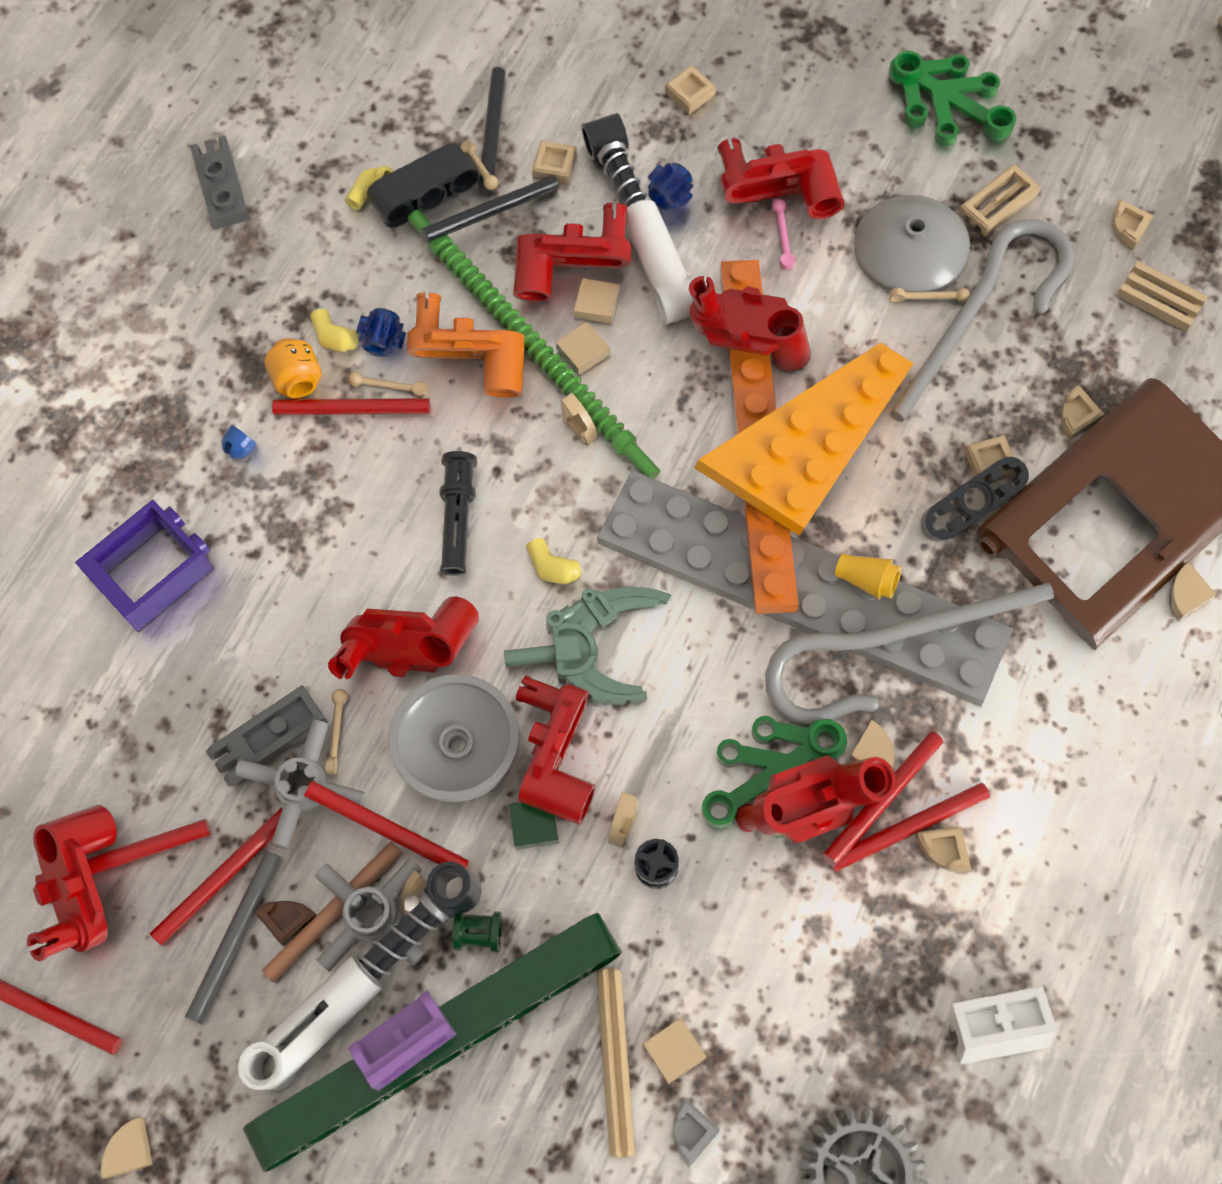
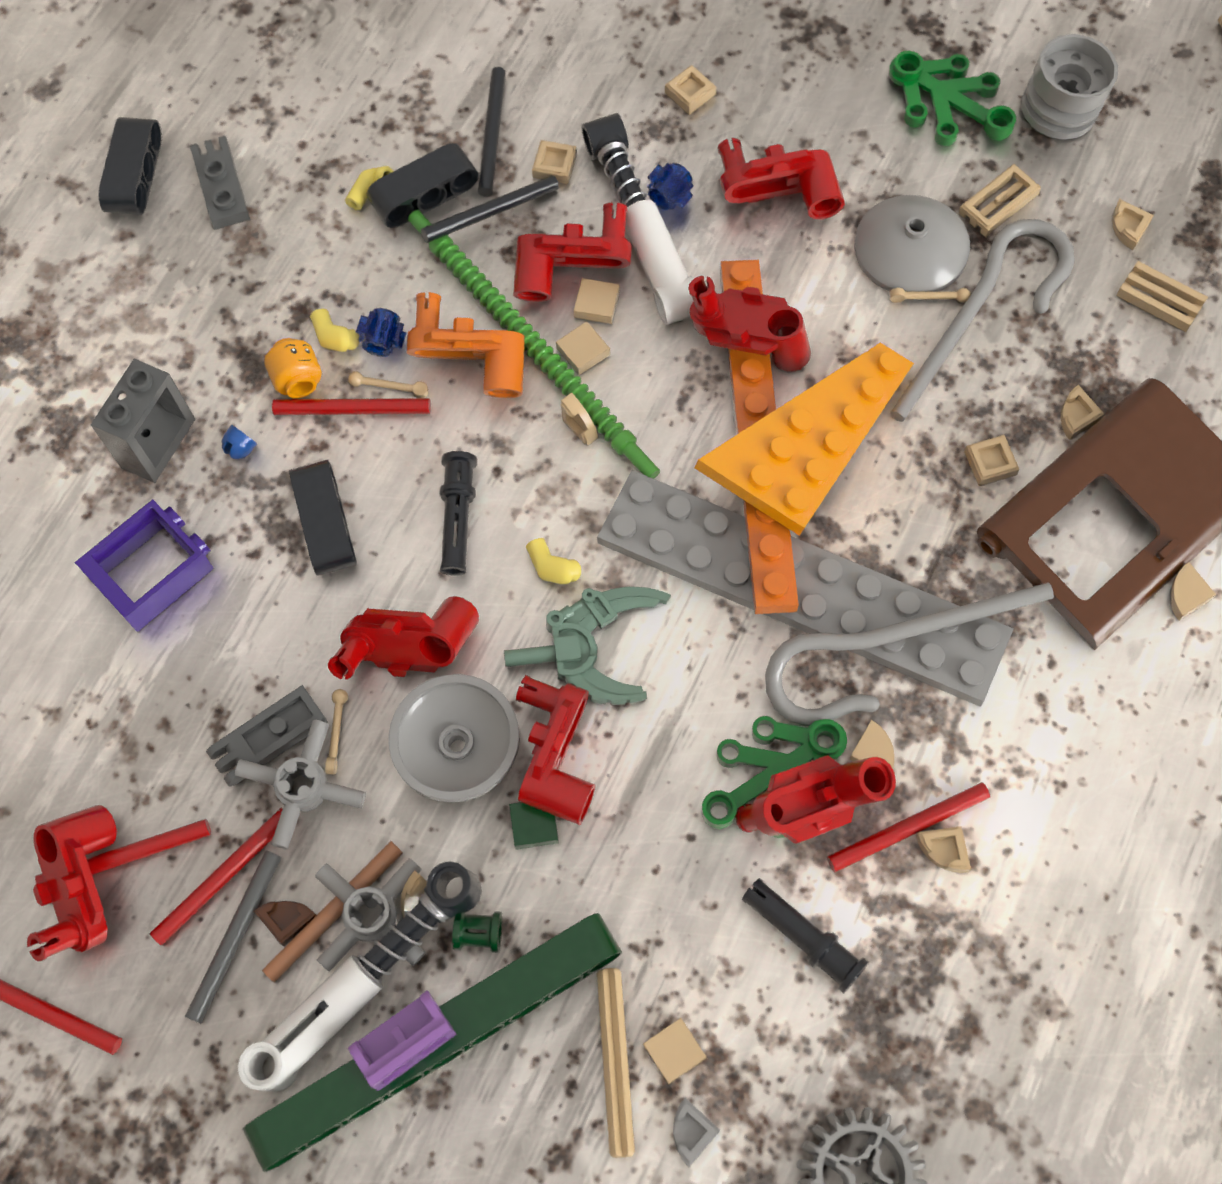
tan tile [101,1117,153,1179] -> none
red bar [304,780,469,868] -> none
tan hinge [461,140,498,190] -> none
tan tile [609,792,639,848] -> none
black wheel [634,839,679,890] -> none
bright pink hinge [772,198,795,270] -> none
red bar [822,731,943,867] -> none
yellow cone [835,553,901,599] -> none
black beam [921,457,1029,542] -> none
white hinge [950,986,1058,1065] -> none
none -> dark grey window [91,358,195,483]
none -> black beam [99,117,162,215]
none -> black beam [289,459,357,576]
none -> black pin [742,878,869,994]
none -> light grey wheel [1021,34,1118,140]

